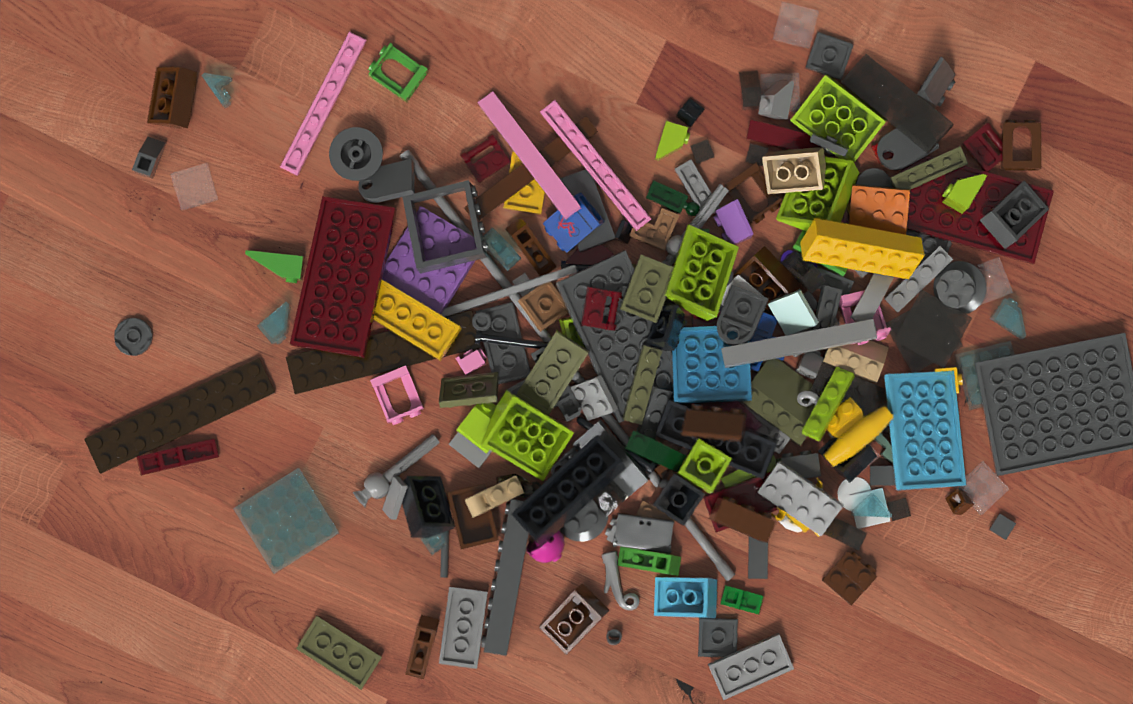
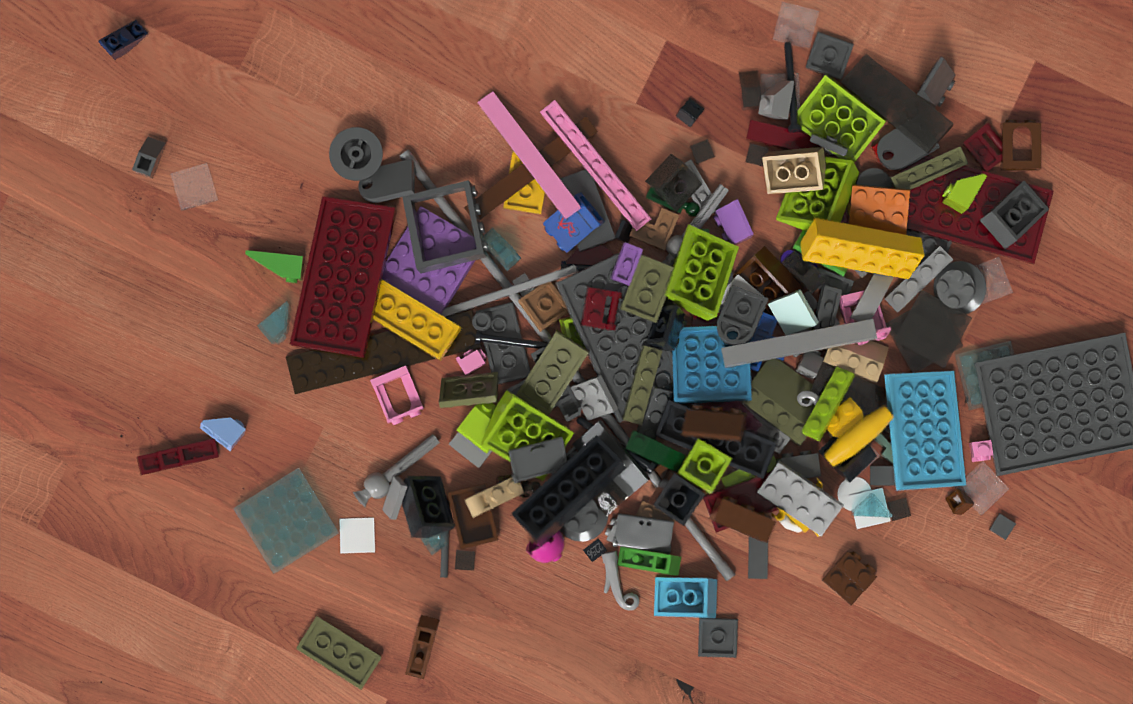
dark brown plate [84,358,275,474] -> none
dark grey tile [114,318,153,356] -> none
reddish brown slope [147,67,197,128] -> none
clear light blue slope [201,73,233,109] -> none
bright pink tile [280,32,366,176] -> none
bright green panel [368,43,429,103] -> none
light grey plate [439,587,488,669] -> none
dark red plate [460,134,511,183] -> none
dark grey brick [481,499,528,656] -> none
reddish brown slope [505,218,557,276] -> none
reddish brown slope [539,583,610,655] -> none
dark grey hinge [606,629,622,645] -> none
lime slope [655,121,690,161] -> none
light grey plate [708,633,794,700] -> none
green slope [720,585,765,615] -> none
reddish brown panel [724,163,782,224] -> none
clear smoke slope [823,518,867,551] -> none
yellow bracket [935,367,963,394] -> none
clear light blue slope [989,298,1026,340] -> none
none -> dark blue slope [98,20,149,60]
none -> light blue slope [200,417,246,451]
none -> white sticker [340,518,375,553]
none -> clear smoke tile [455,550,476,571]
none -> dark grey door [508,437,568,484]
none -> black sticker [583,539,607,562]
none -> medium lavender plate [610,242,643,286]
none -> clear smoke slope [645,154,702,212]
none -> black bar [784,42,802,133]
none -> bright pink brick [969,440,993,462]

